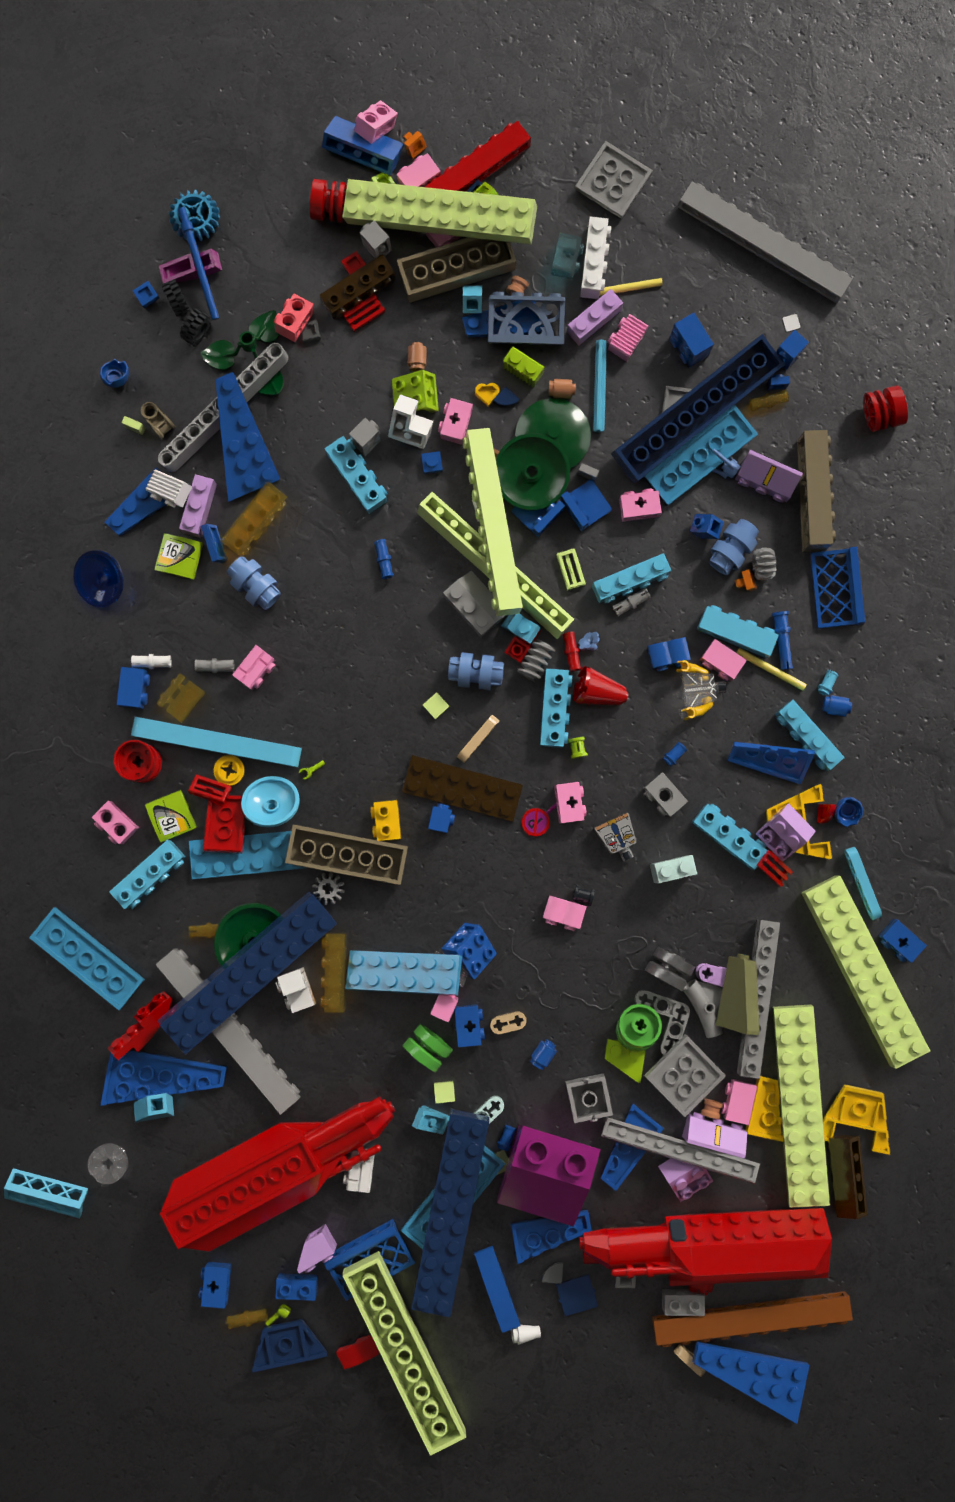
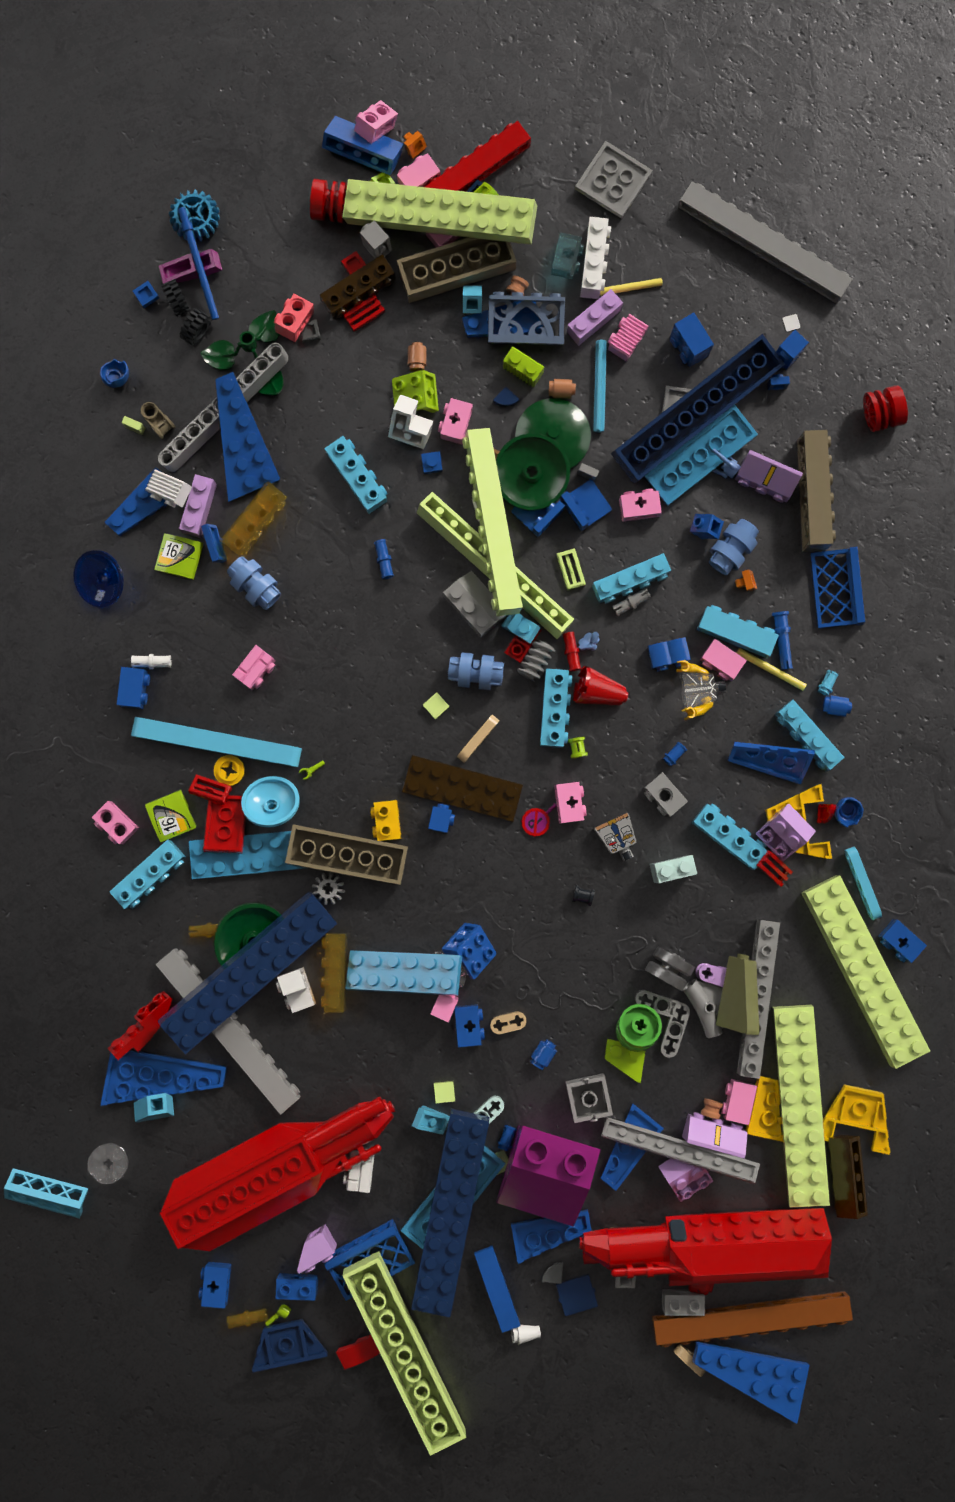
dark azure plate [29,907,145,1010] -> none
red wheel [113,740,162,783] -> none
clear yellow plate [157,673,206,722] -> none
light grey pin [195,658,235,673] -> none
light grey brick [349,418,381,456] -> none
bright green wheel [403,1023,453,1072] -> none
yellow tile [475,383,500,407] -> none
bright pink brick [543,895,587,931] -> none
light grey plate [644,1034,726,1117] -> none
clear yellow pin [749,390,789,411] -> none
light grey gear [752,548,777,580] -> none

